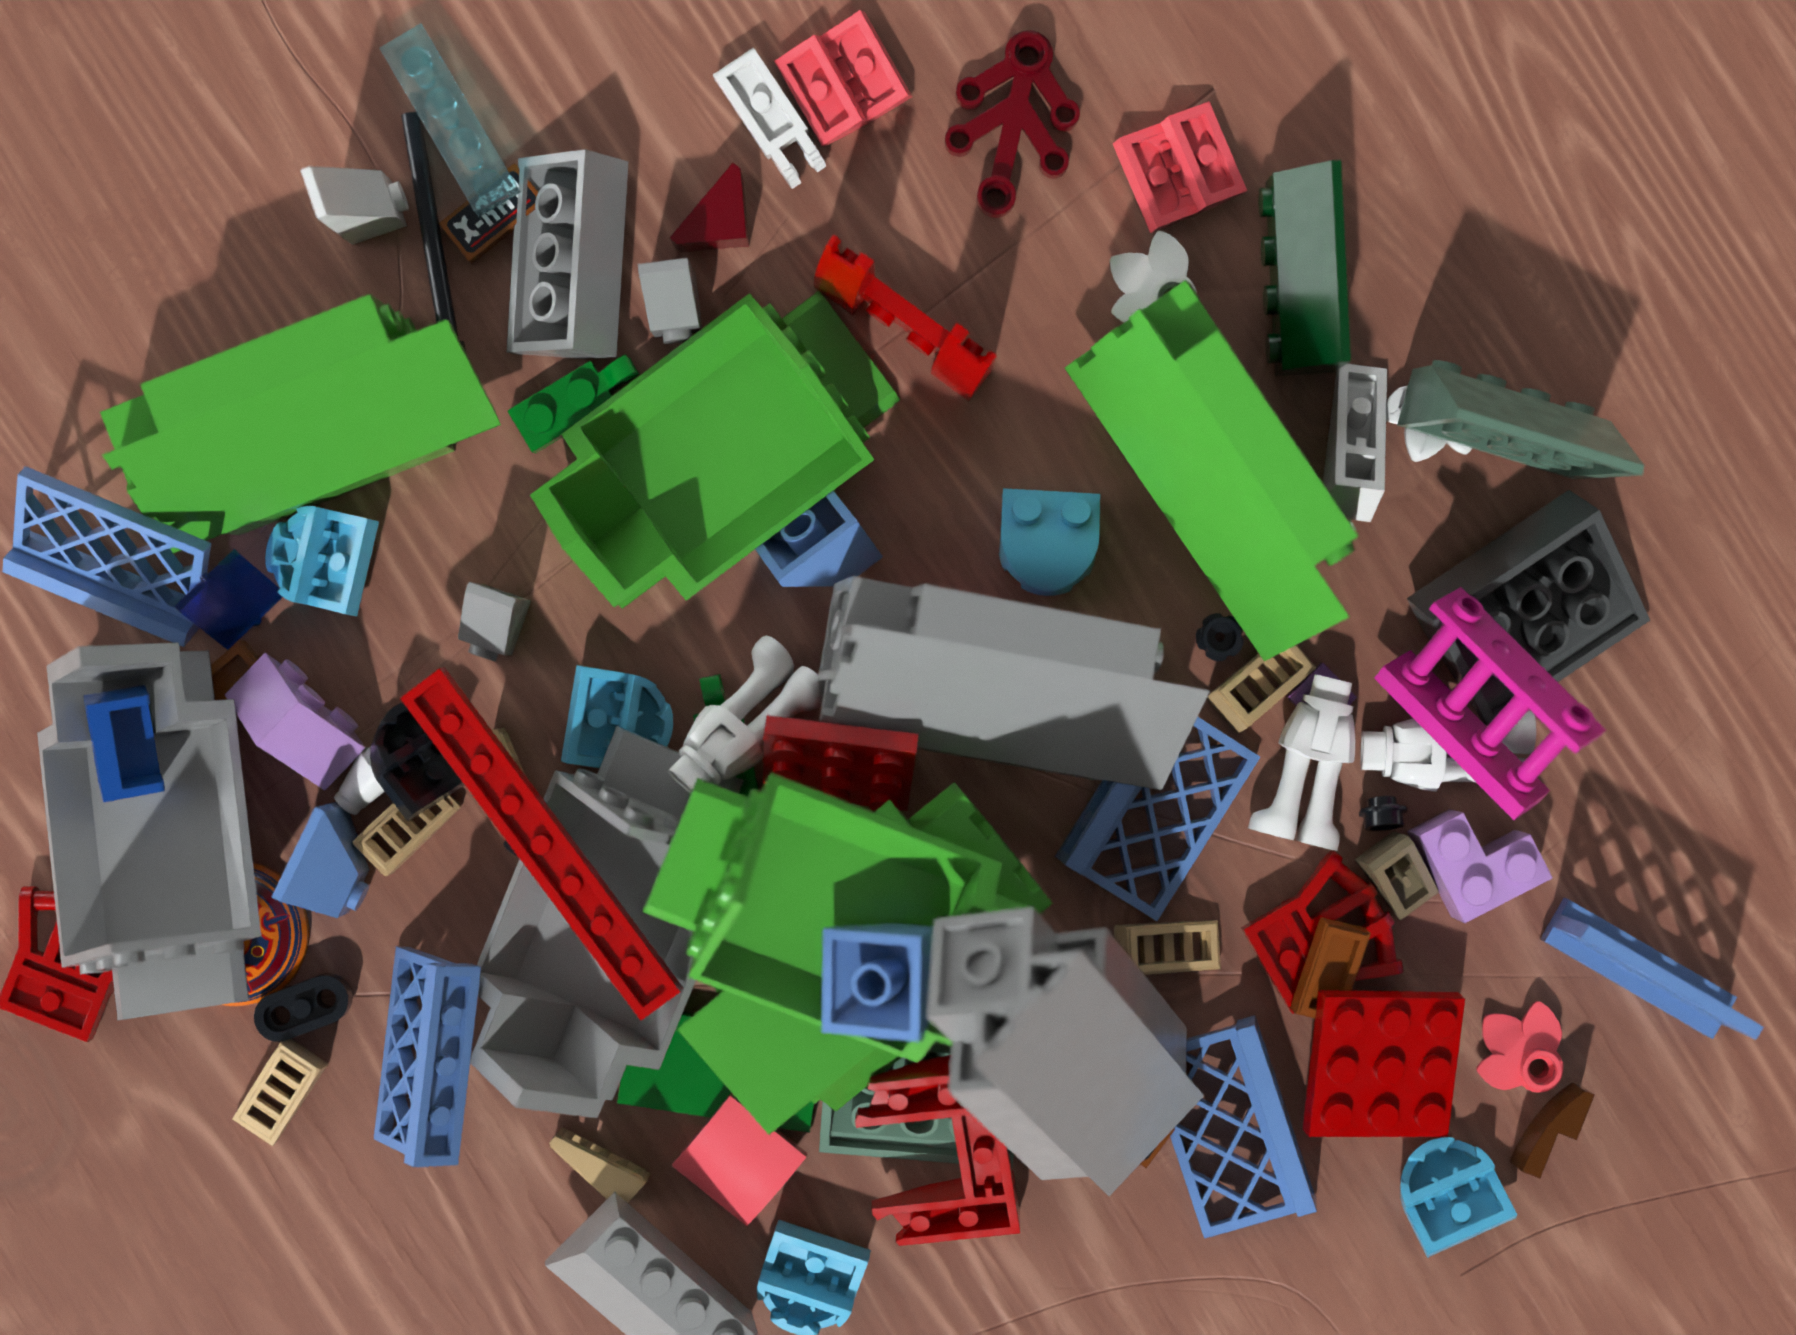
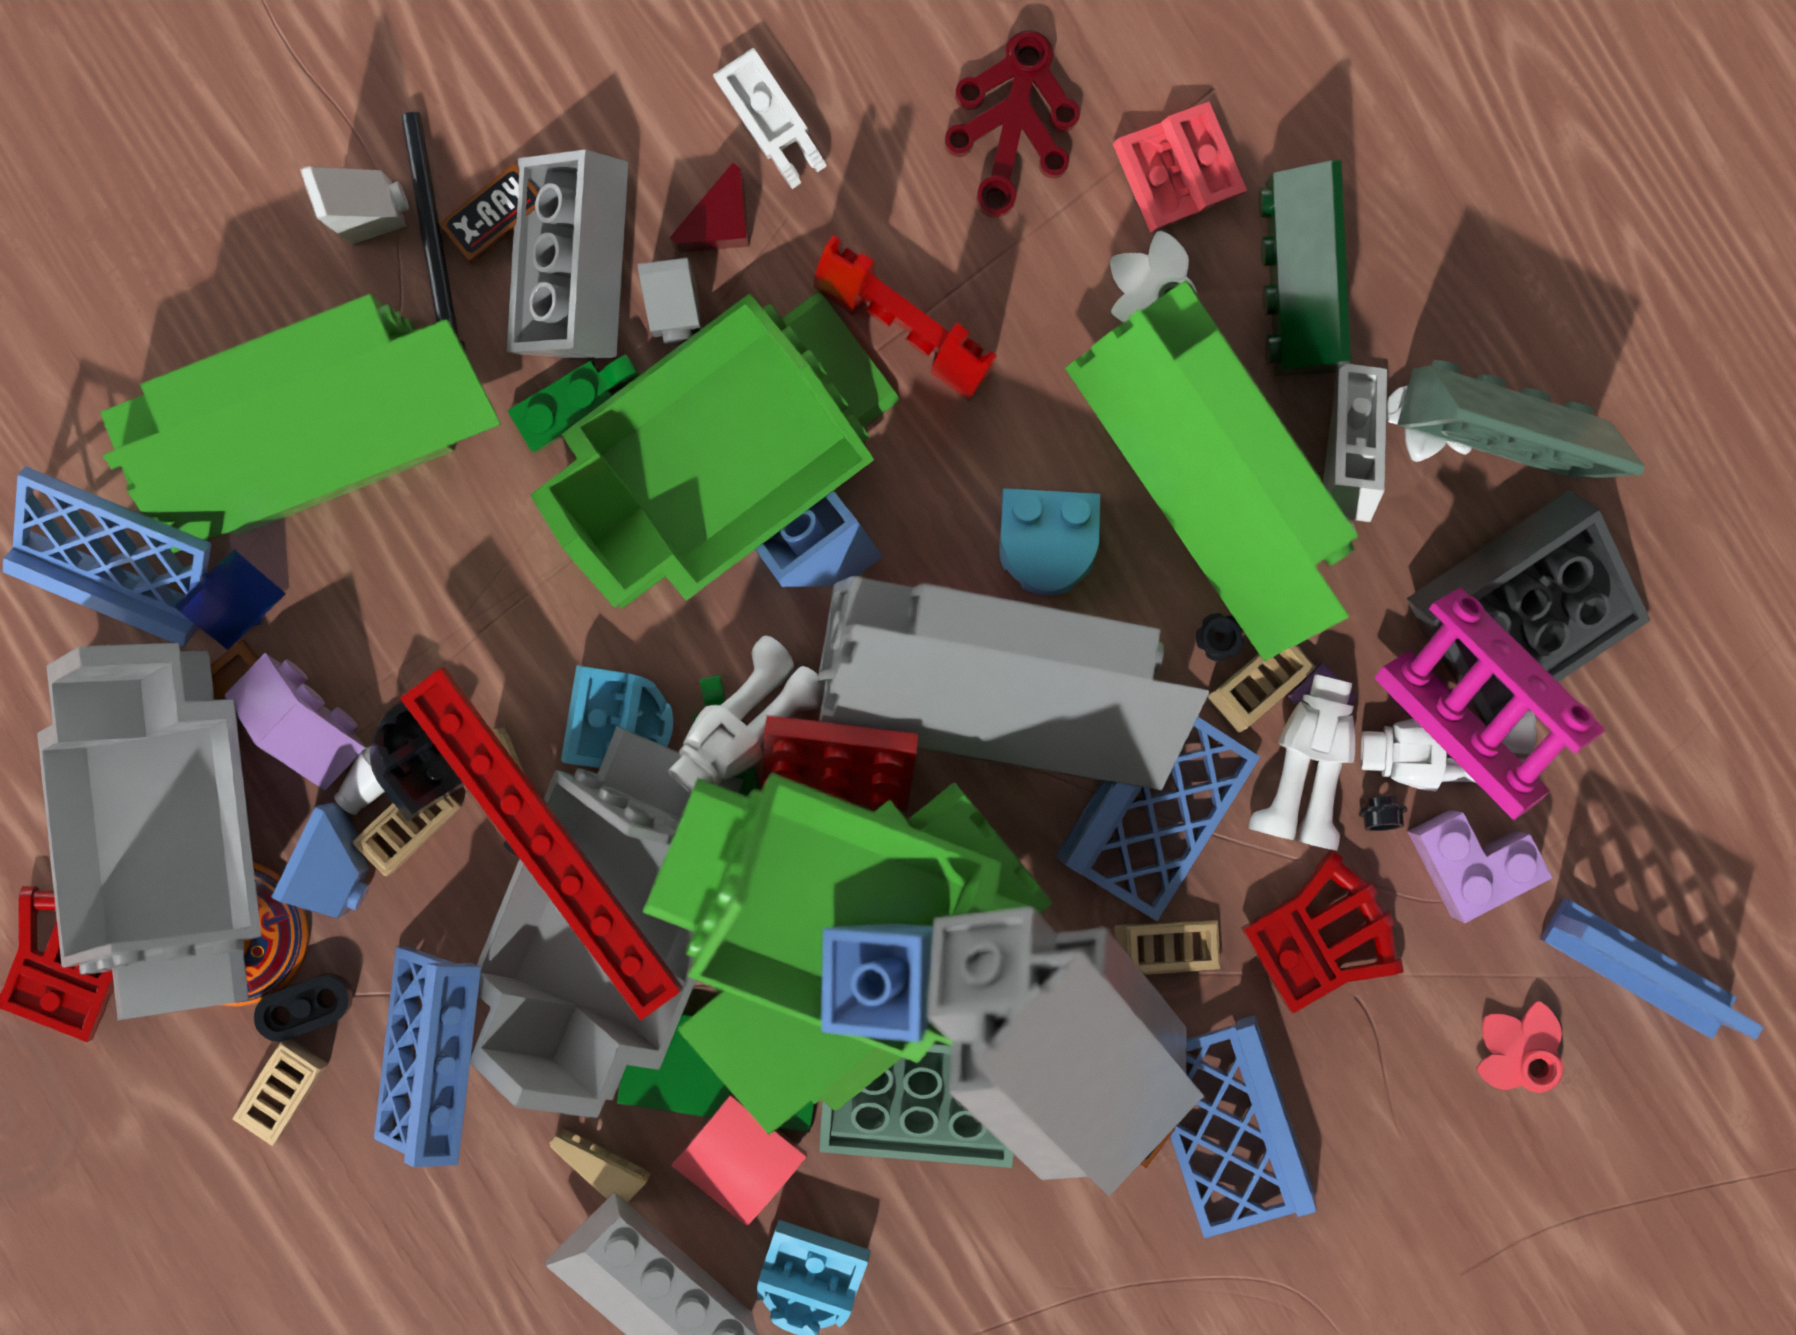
blue panel [83,685,165,802] -> none
medium azure slope [265,506,379,616] -> none
clear light blue plate [379,23,521,217] -> none
light grey slope [458,582,531,661] -> none
coral slope [774,10,912,147] -> none
red wedge [855,1054,1020,1246] -> none
dark orange tile [1290,917,1371,1018] -> none
red plate [1302,990,1465,1137] -> none
dark tan slope [1354,831,1439,921] -> none
medium azure slope [1400,1137,1517,1258] -> none
reddish brown slope [1510,1083,1595,1179] -> none

